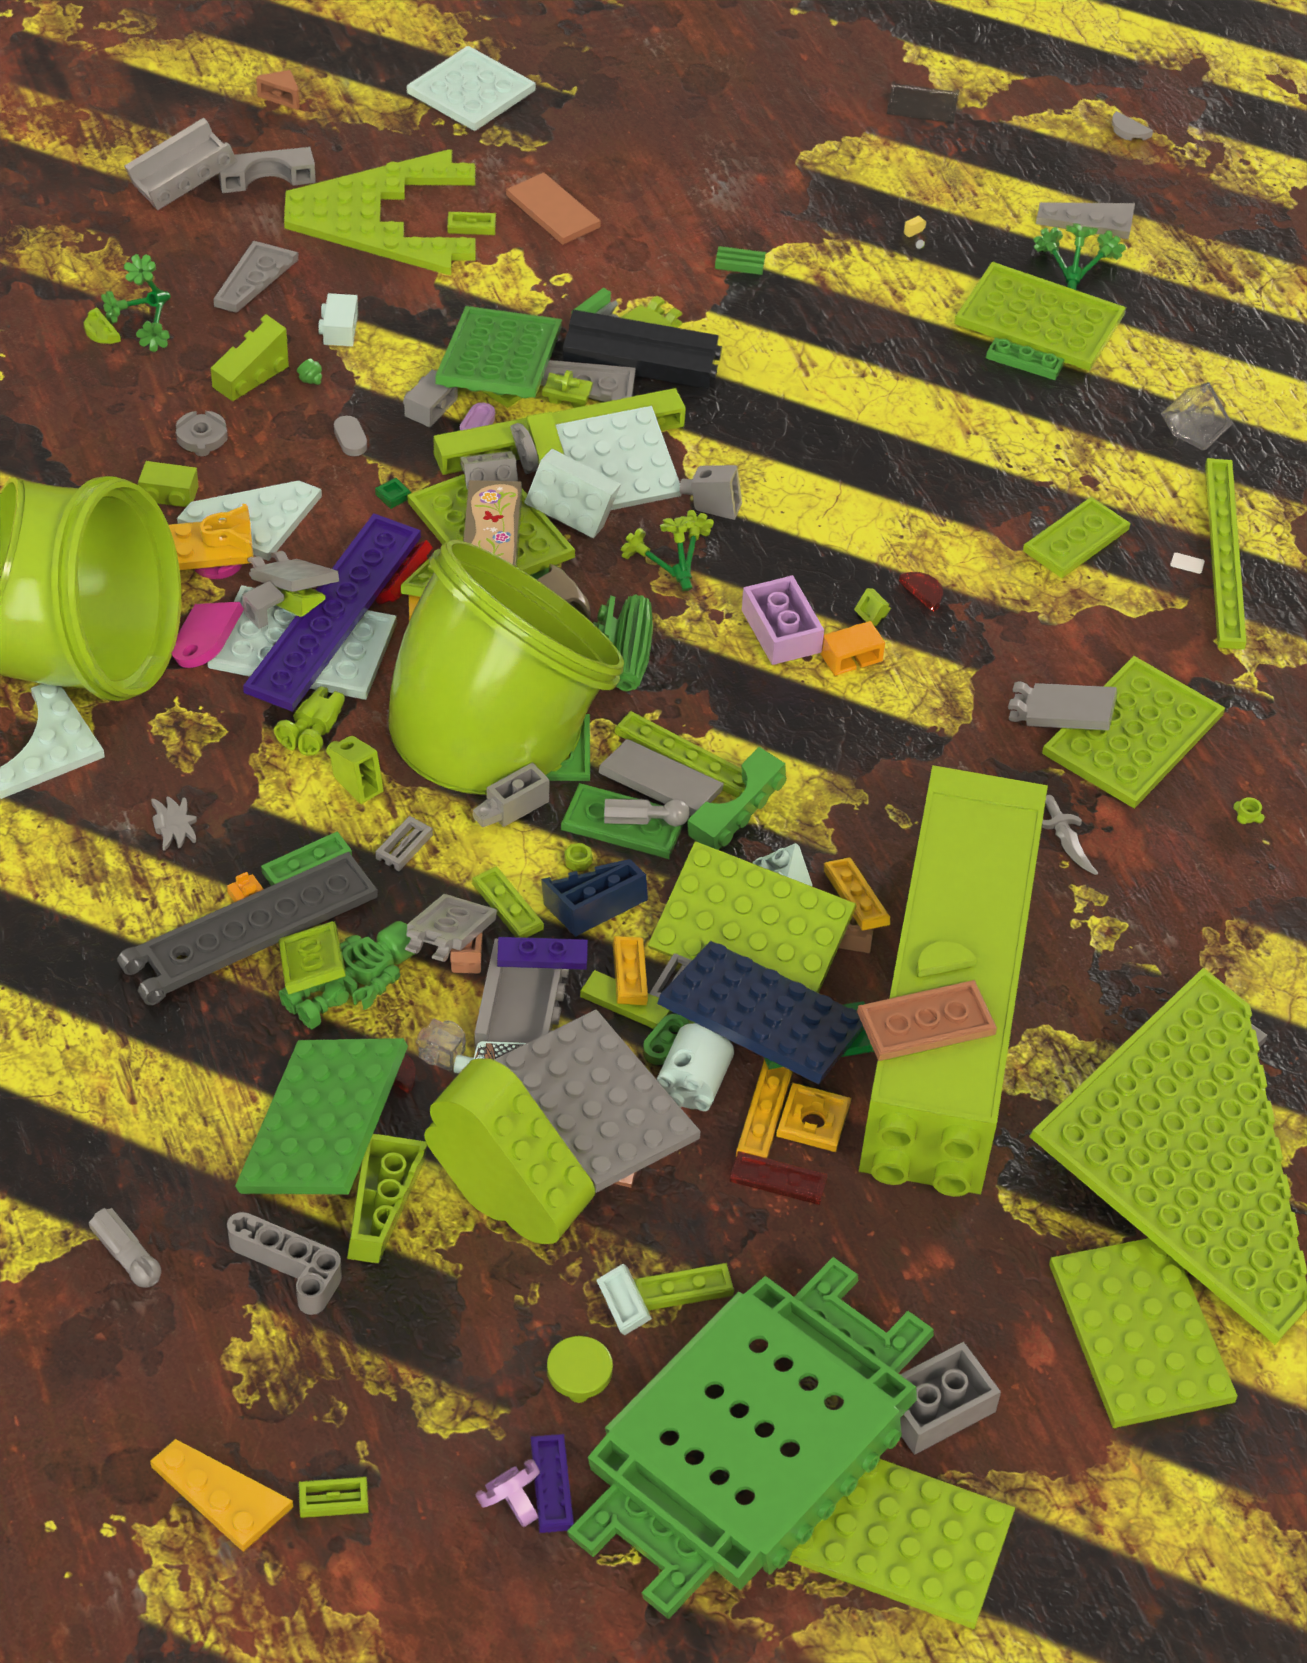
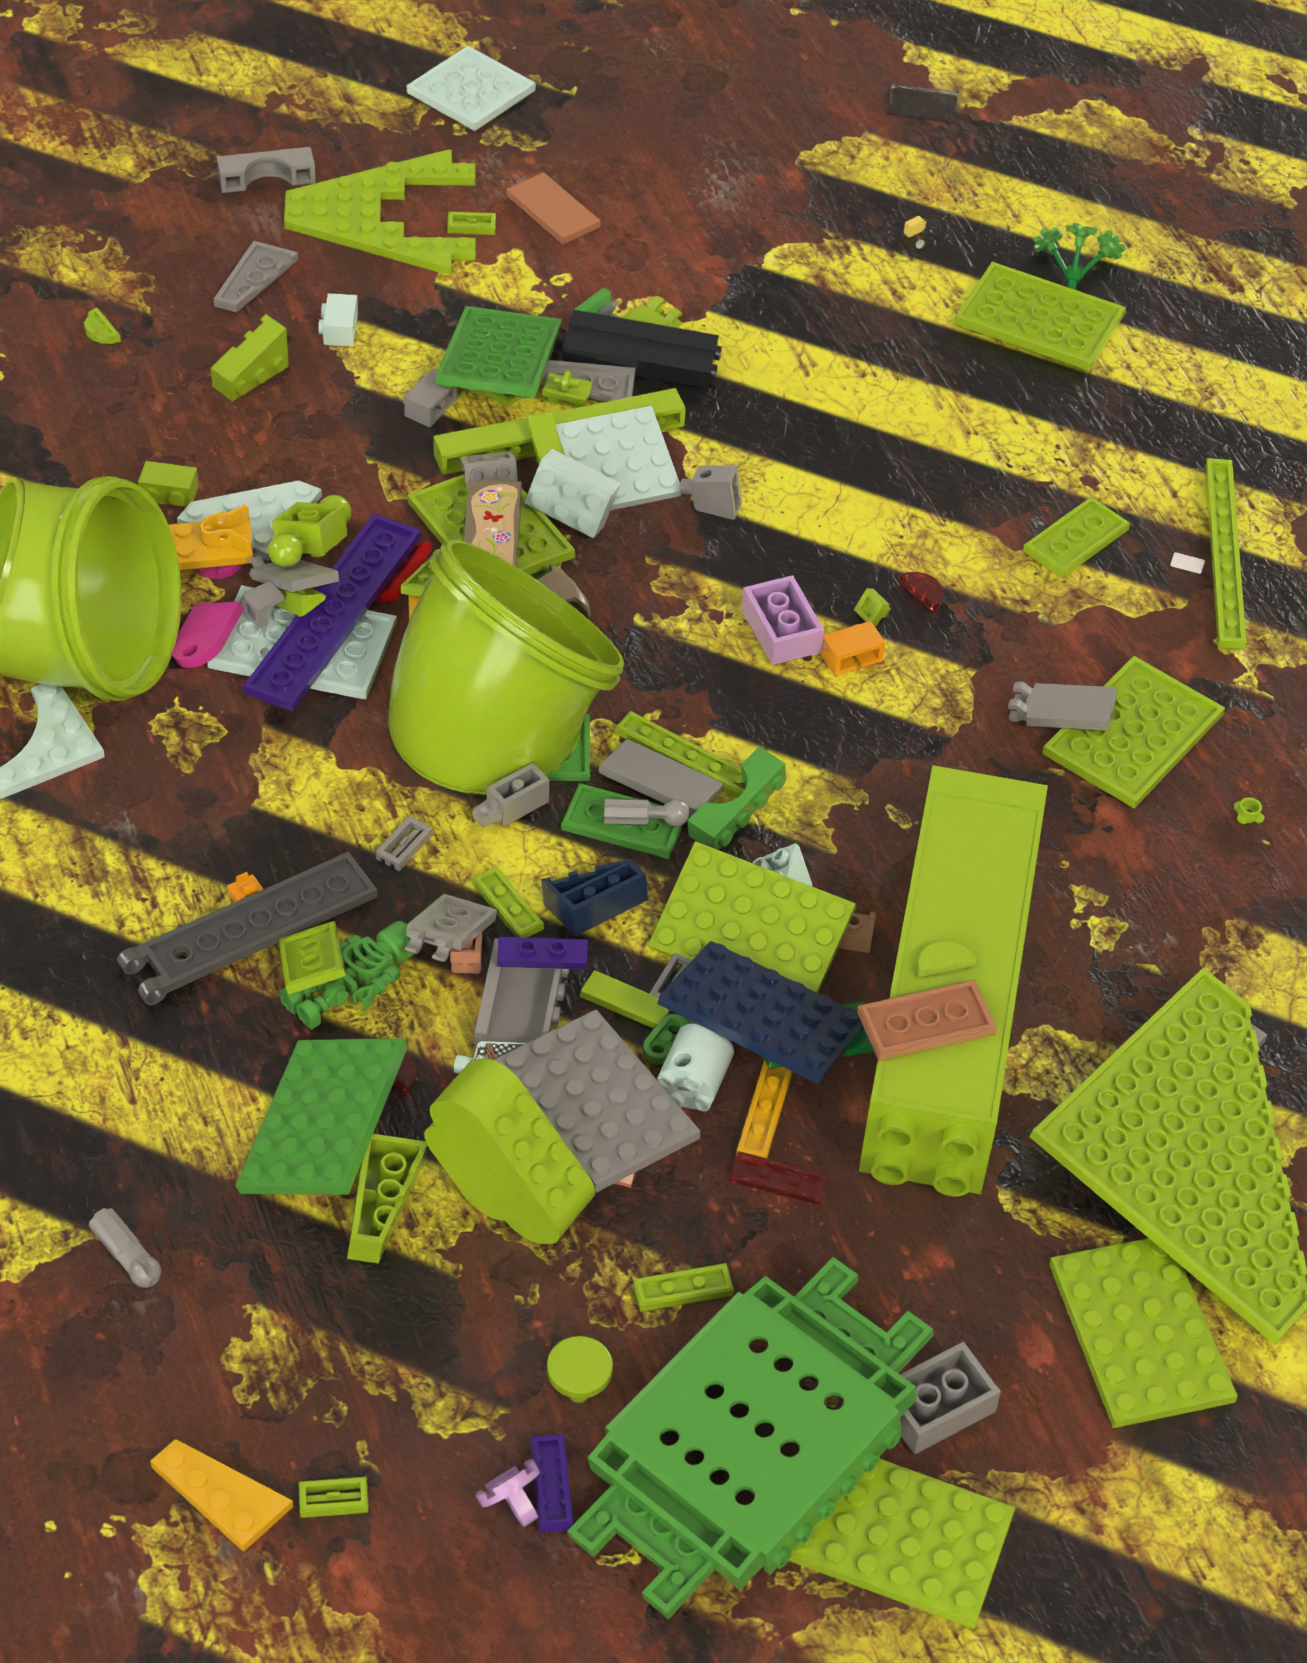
bright green plant [101,254,171,352] -> none
light grey panel [125,118,237,210] -> none
light grey piece [151,797,197,851] -> none
light grey plate [176,411,228,456] -> none
light grey beam [227,1212,342,1315] -> none
nougat slope [256,70,300,110] -> none
bright green plate [261,831,352,886] -> none
lime piece [274,686,345,756] -> none
bright green plate [297,358,322,385] -> none
lime torso [326,736,384,804] -> none
light grey tile [334,416,367,456] -> none
green tile [375,478,411,509] -> none
clear brick [417,1018,466,1072] -> none
lavender tile [460,403,495,431] -> none
light grey tile [510,423,538,474] -> none
lime tile [564,843,593,871] -> none
bright green plate [593,595,653,691] -> none
light aqua tile [597,1264,652,1335] -> none
yellow tile [613,936,648,1005] -> none
lime plant [621,510,714,591] -> none
bright green tile [715,246,766,275] -> none
yellow piece [776,1083,851,1152] -> none
yellow tile [824,857,890,931] -> none
bright green tile [986,338,1064,380] -> none
light grey wing [1036,202,1135,240] -> none
light grey piece [1042,795,1098,875] -> none
light grey tile [1111,111,1153,141] -> none
clear slope [1161,382,1232,451] -> none
none -> lime brick [268,495,351,568]

